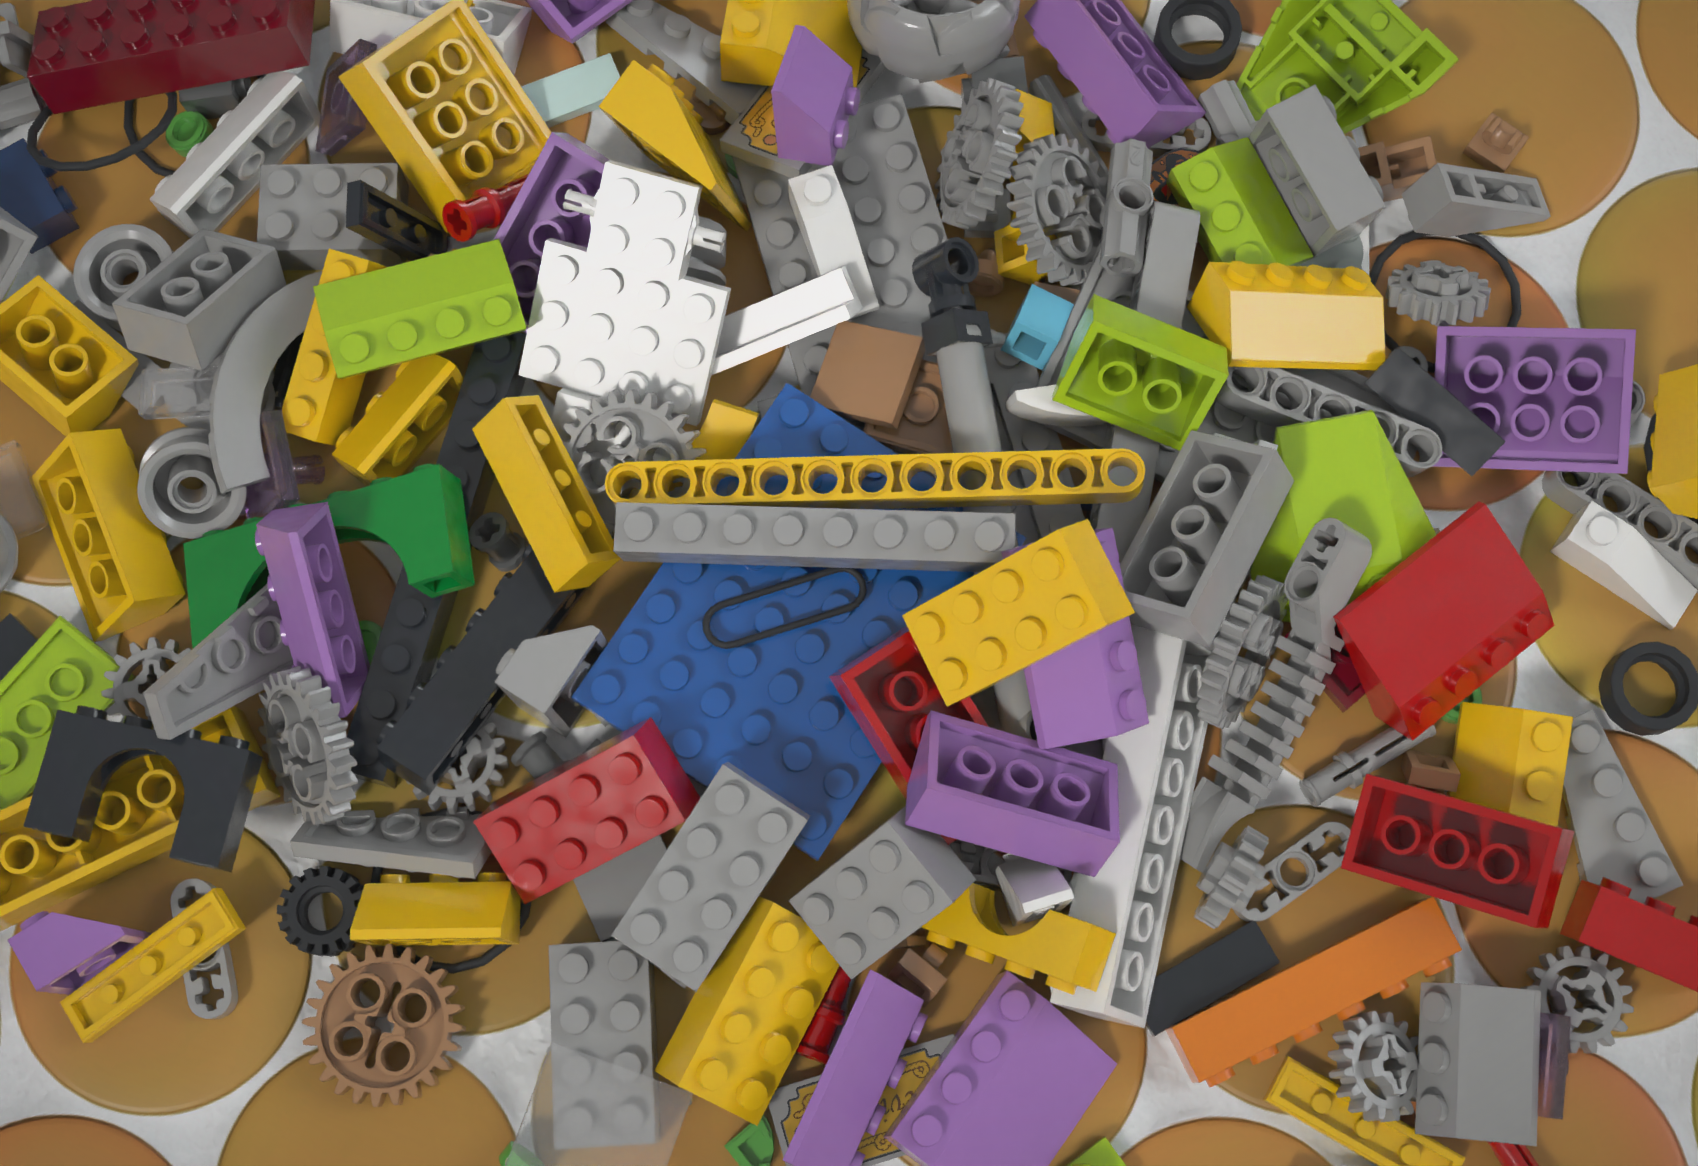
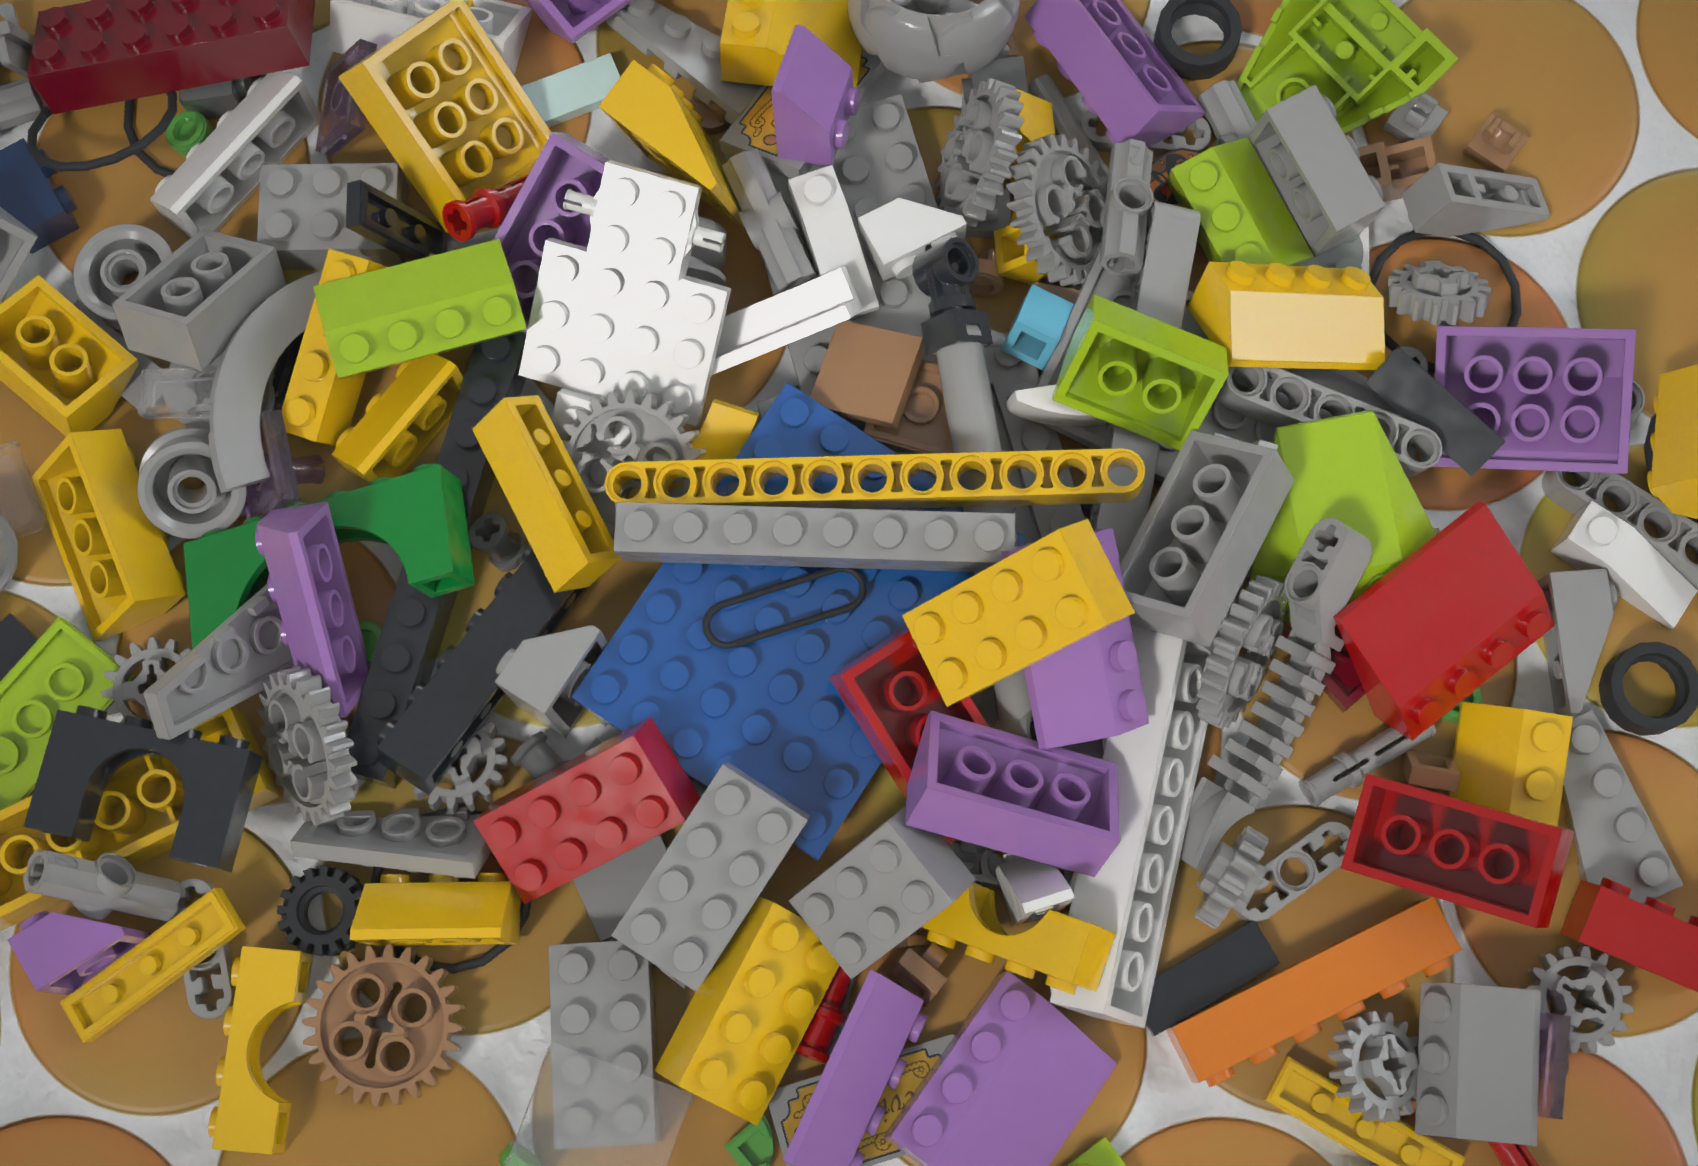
none -> light grey piece [23,849,182,922]
none -> yellow arch [208,946,313,1155]
none -> light grey piece [722,148,817,292]
none -> white slope [858,198,967,282]
none -> light grey tile [1383,93,1448,142]
none -> light grey slope [1537,568,1617,717]

